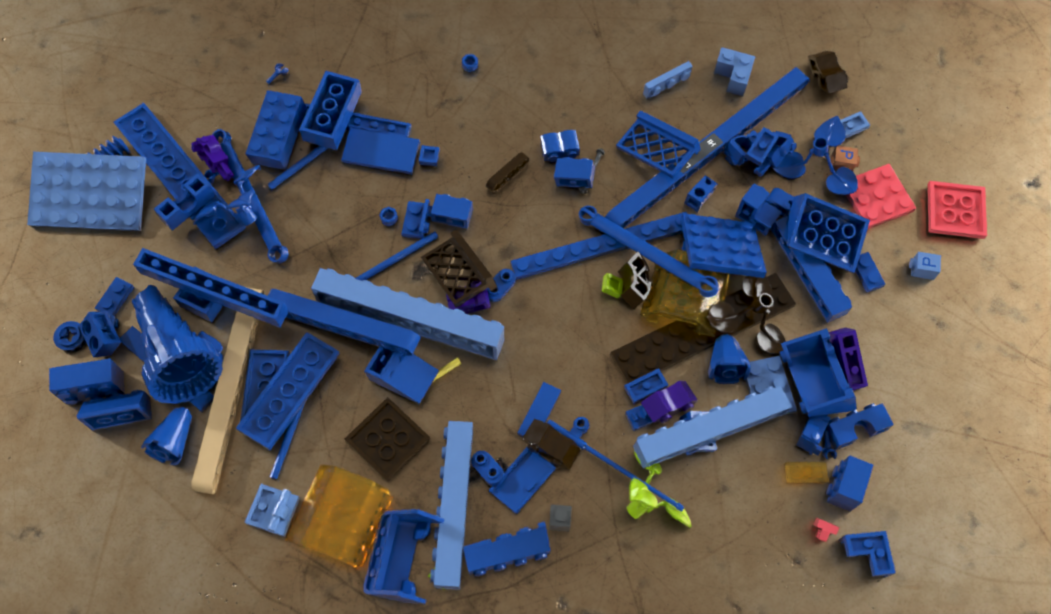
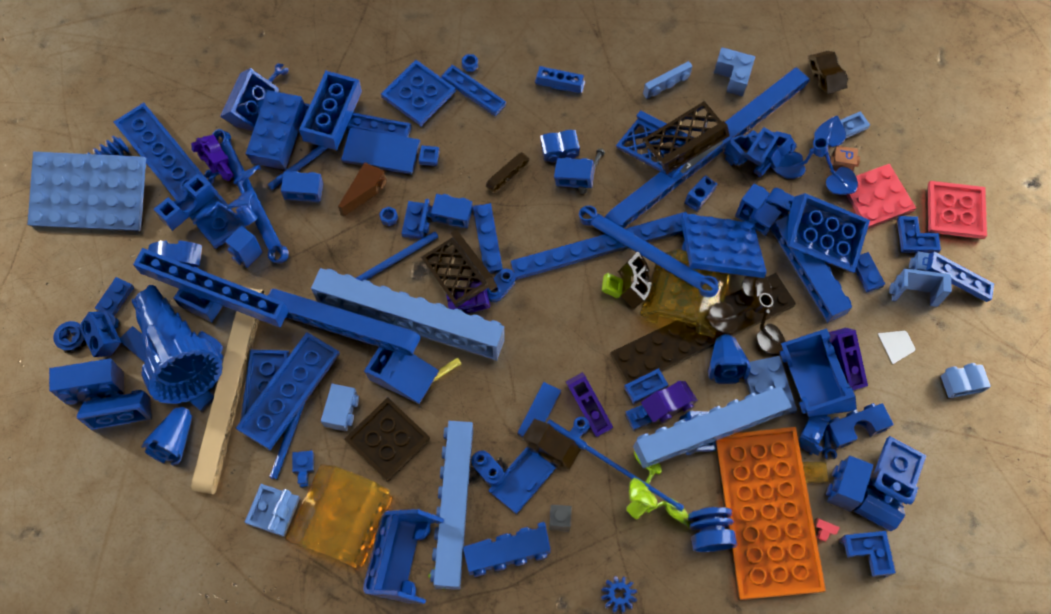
none -> blue brick [148,240,202,267]
none -> blue slope [220,68,279,131]
none -> blue brick [225,226,263,268]
none -> blue brick [281,171,324,202]
none -> blue plate [292,451,314,487]
none -> medium blue brick [321,384,359,432]
none -> reddish brown slope [338,162,387,216]
none -> blue plate [381,60,456,126]
none -> blue tile [441,65,506,116]
none -> blue plate [473,203,503,274]
none -> blue piece [535,66,585,93]
none -> dark purple slope [566,372,614,437]
none -> blue gear [601,576,637,613]
none -> dark brown fence [642,101,730,174]
none -> blue wheel [688,507,737,552]
none -> orange plate [716,427,826,600]
none -> blue piece [854,436,926,531]
none -> white sticker [878,331,915,364]
none -> medium blue panel [889,268,951,307]
none -> blue plate [897,216,941,253]
none -> plate [926,252,994,302]
none -> medium blue brick [941,363,991,398]

